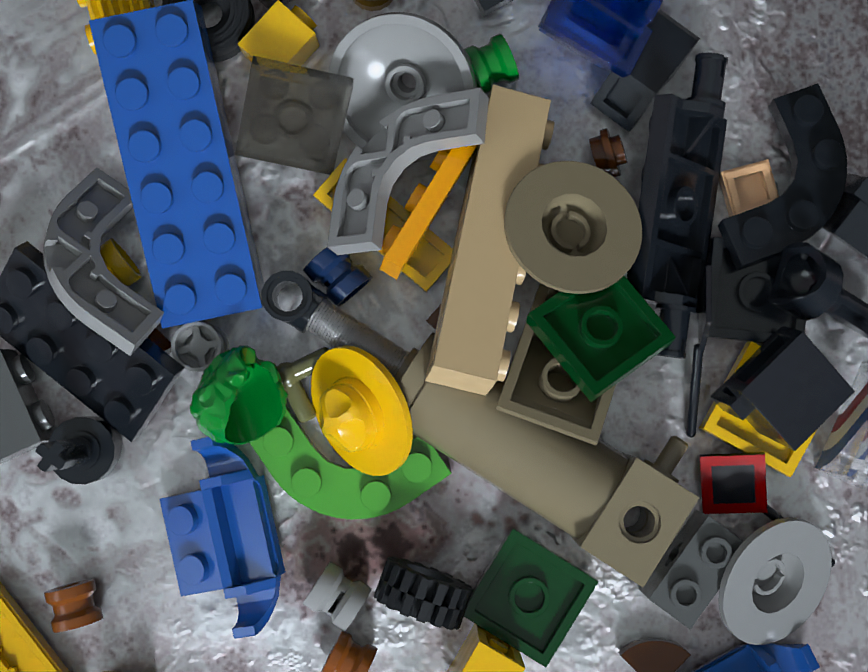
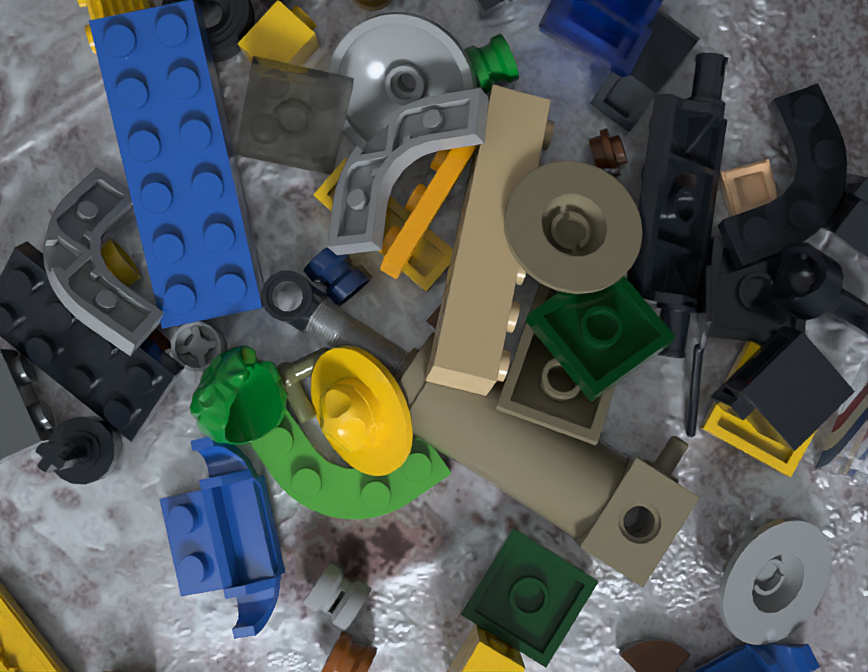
dark orange wheel [44,579,103,633] -> none
black tyre [374,556,473,630] -> none
dark grey brick [639,510,744,629] -> none
piece [700,452,835,567] -> none

